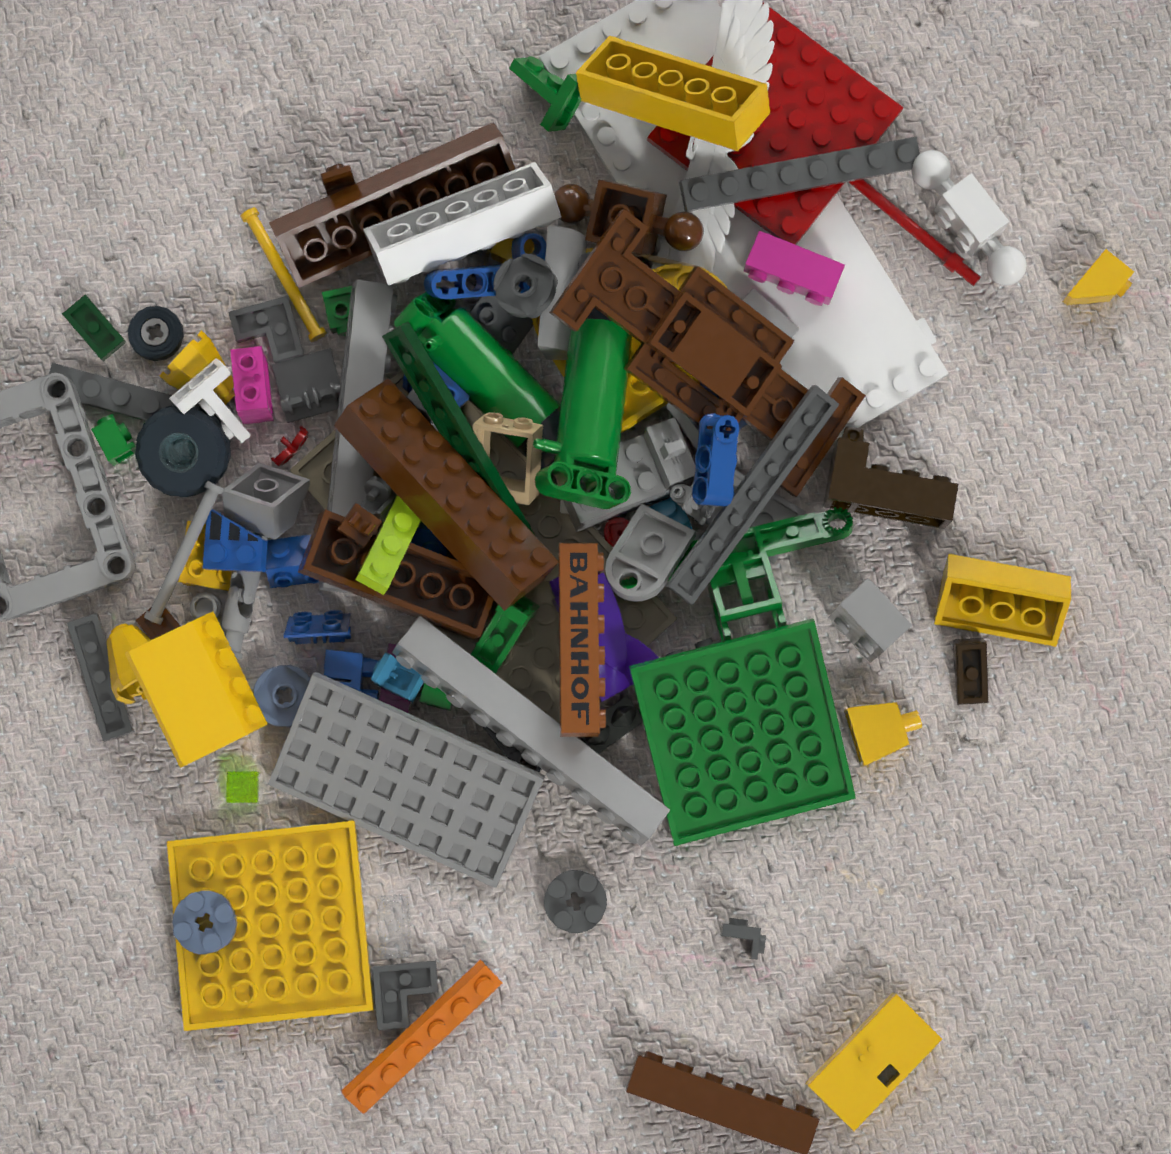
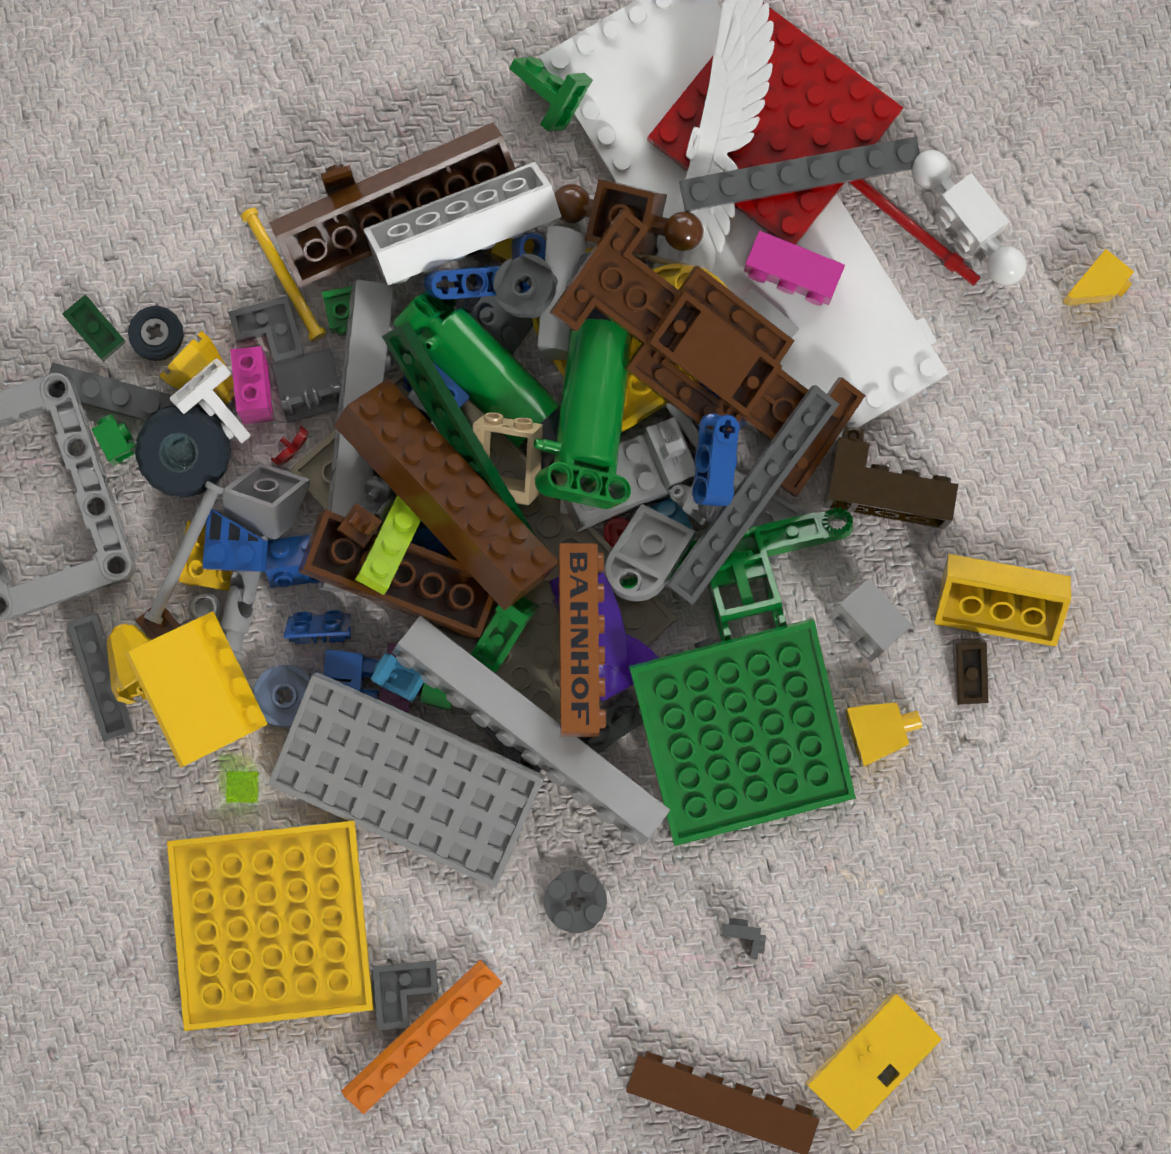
sand blue plate [172,891,237,954] -> none
yellow brick [576,36,770,151] -> none

